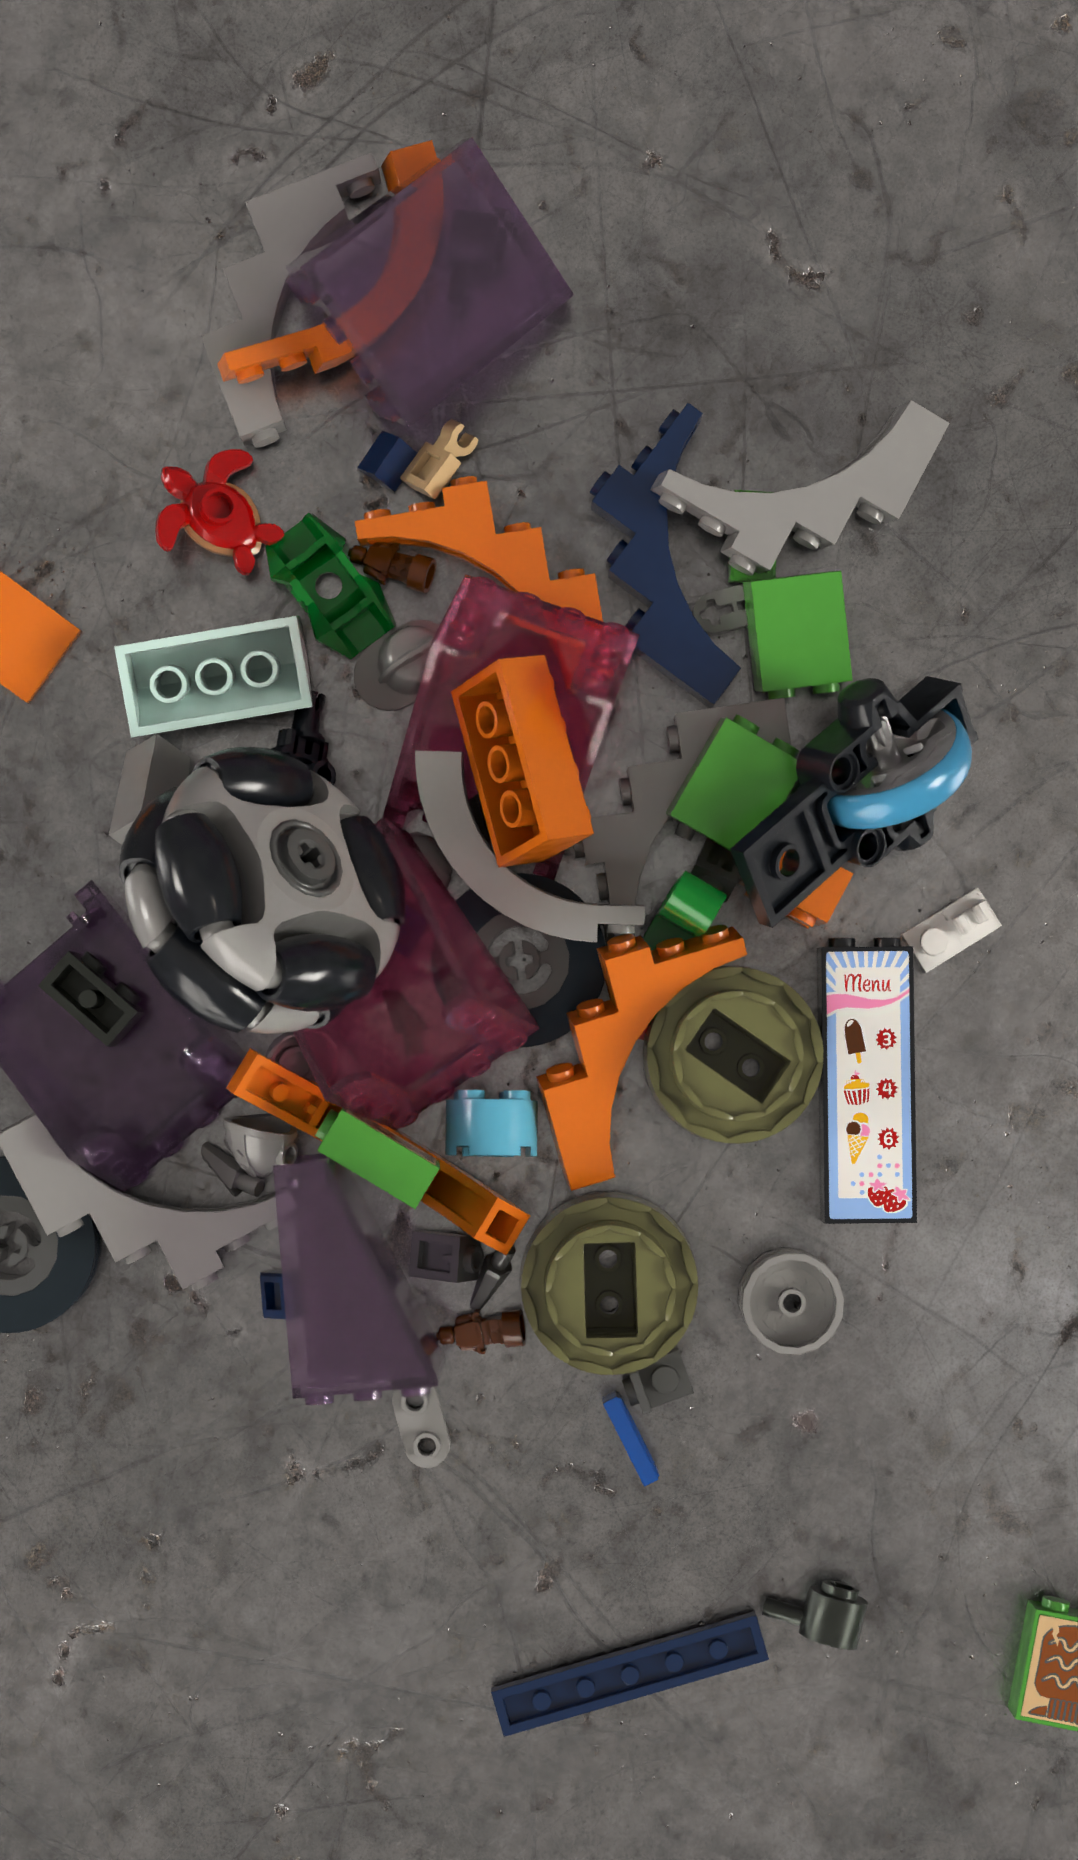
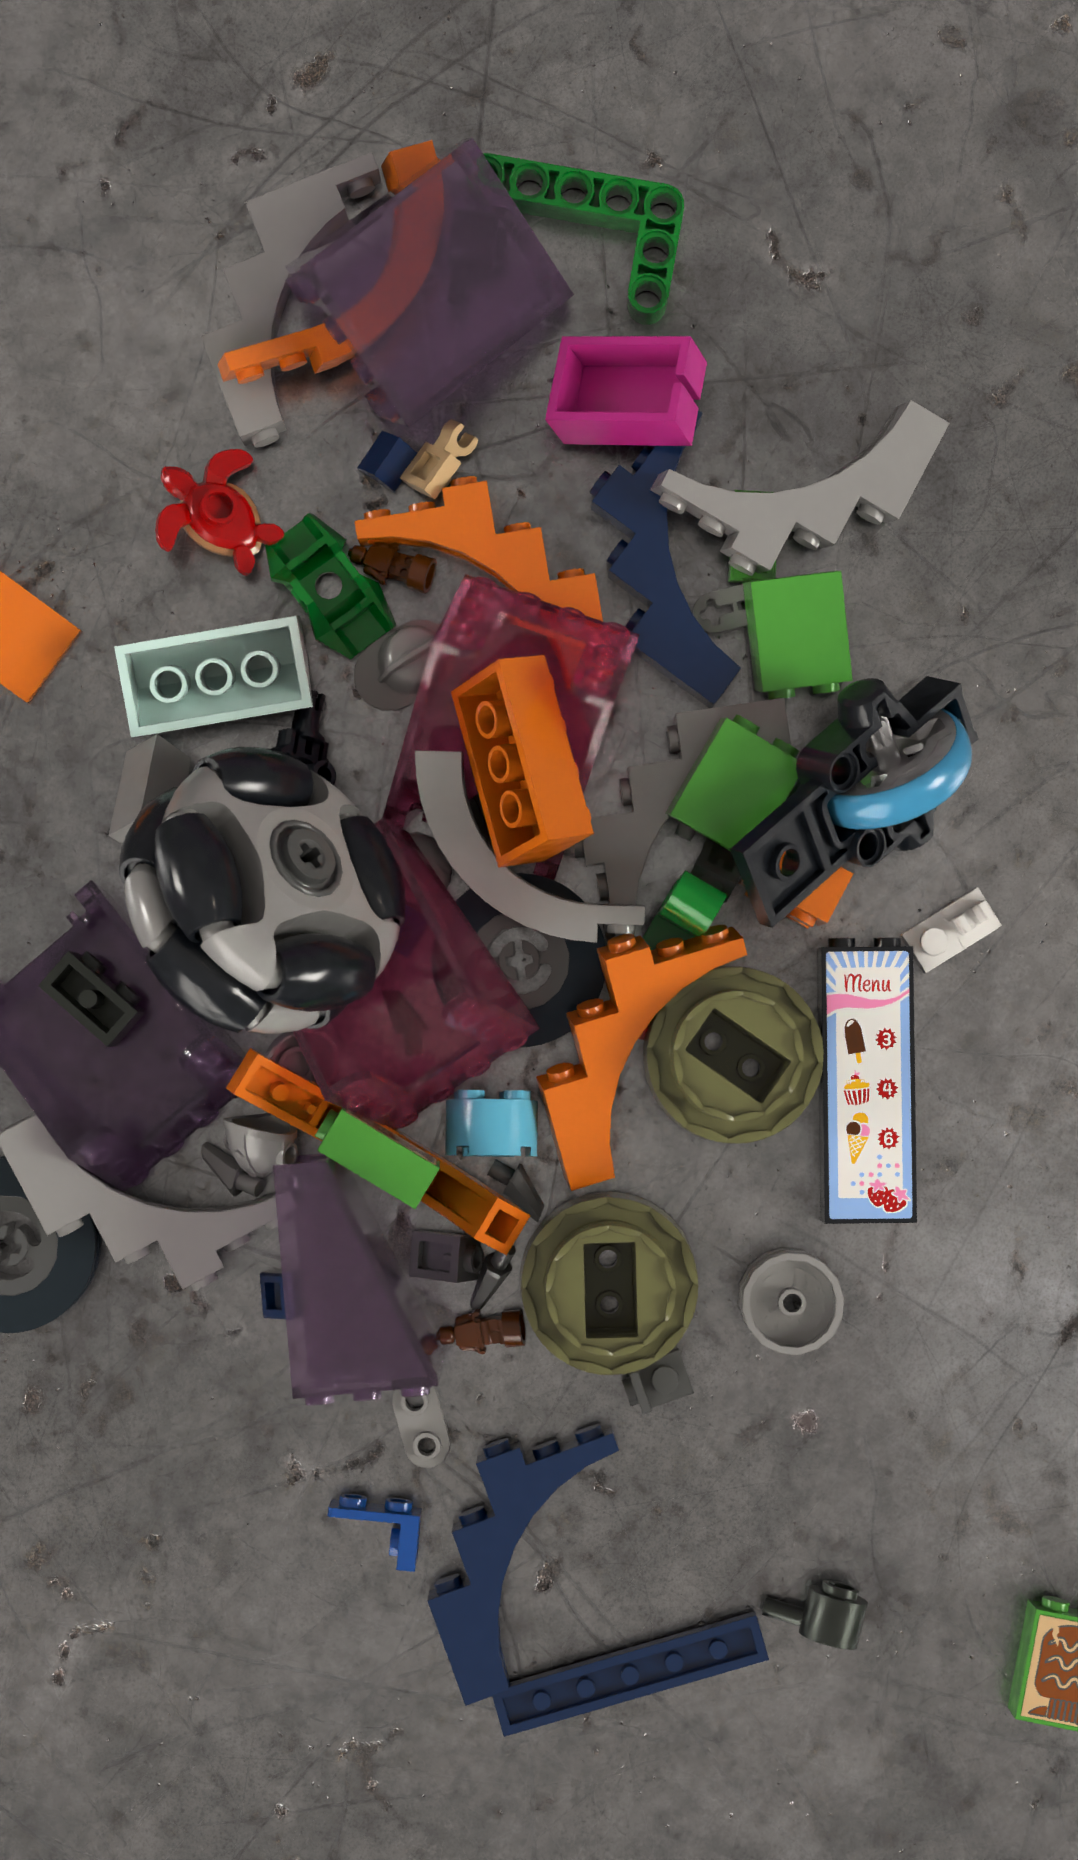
blue tile [602,1390,660,1487] -> none
none -> blue bracket [327,1494,422,1572]
none -> dark blue arch [427,1424,619,1706]
none -> green beam [464,153,684,325]
none -> dark grey bar [487,1159,544,1223]
none -> dark pink piece [545,336,707,446]

